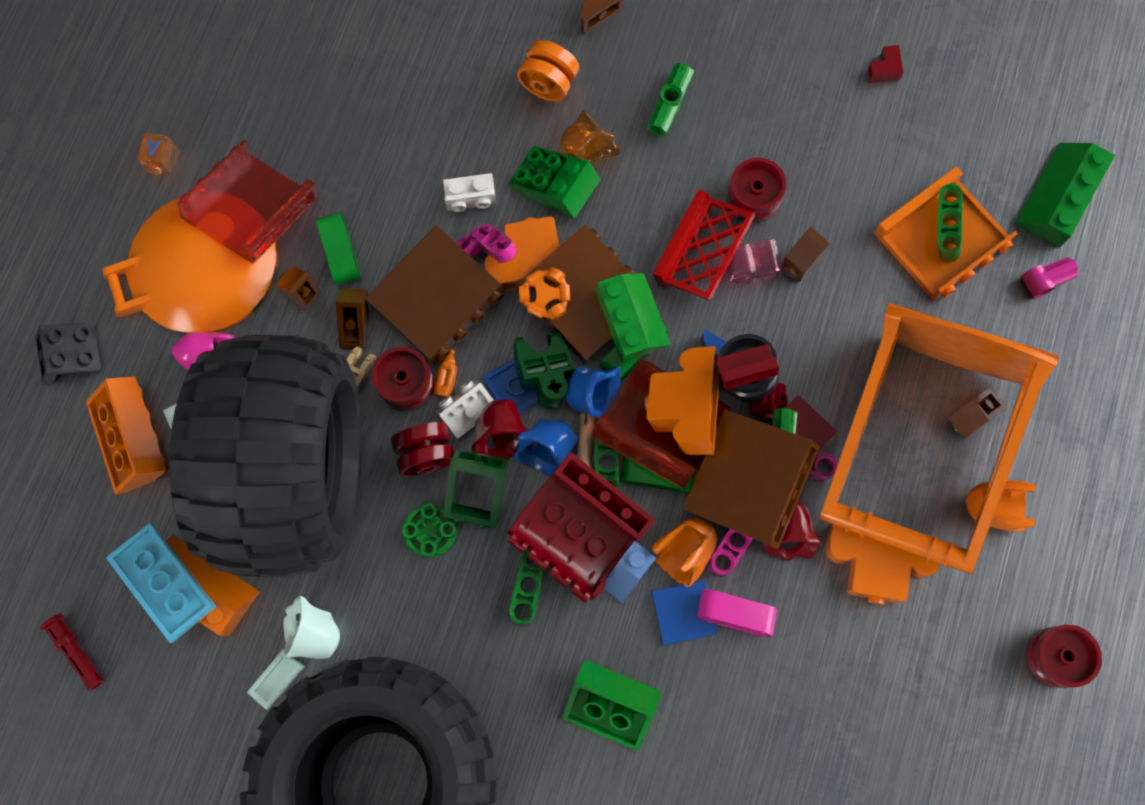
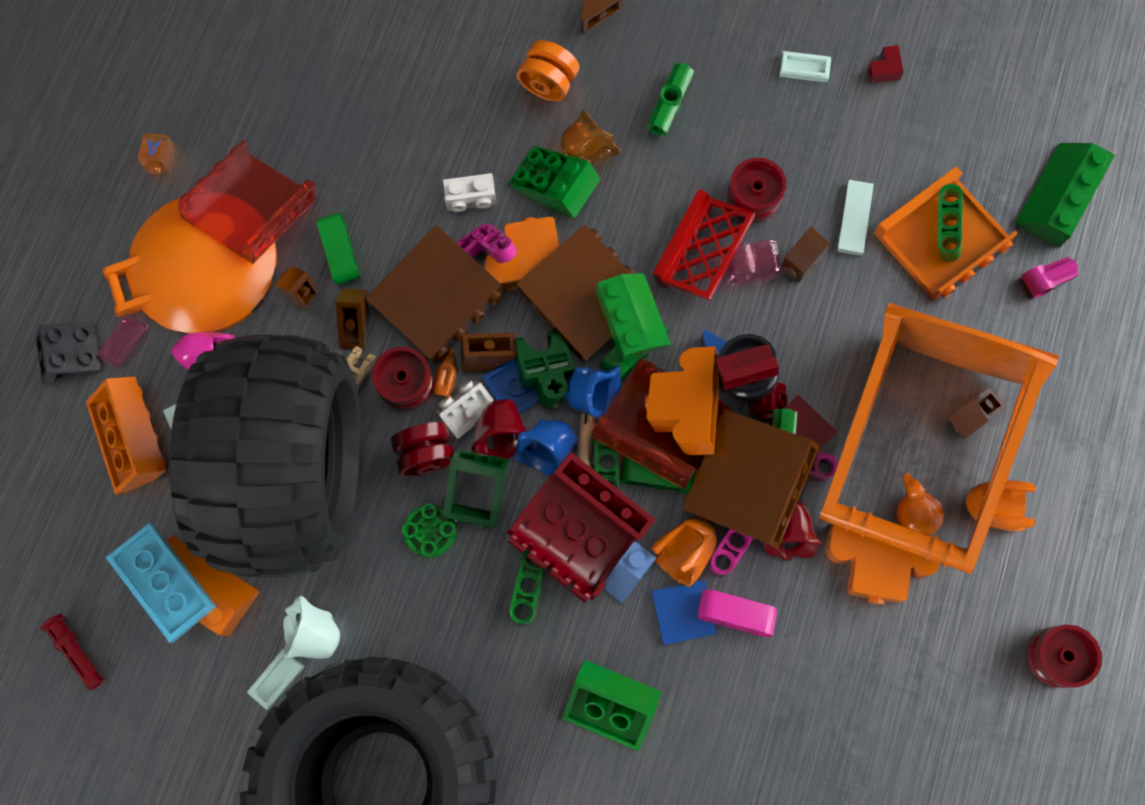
orange piece [519,267,571,321] -> none
none -> clear pink tile [97,313,148,368]
none -> reddish brown slope [460,332,517,372]
none -> light aqua tile [779,51,831,83]
none -> light aqua tile [837,180,874,256]
none -> orange hair [896,473,945,536]

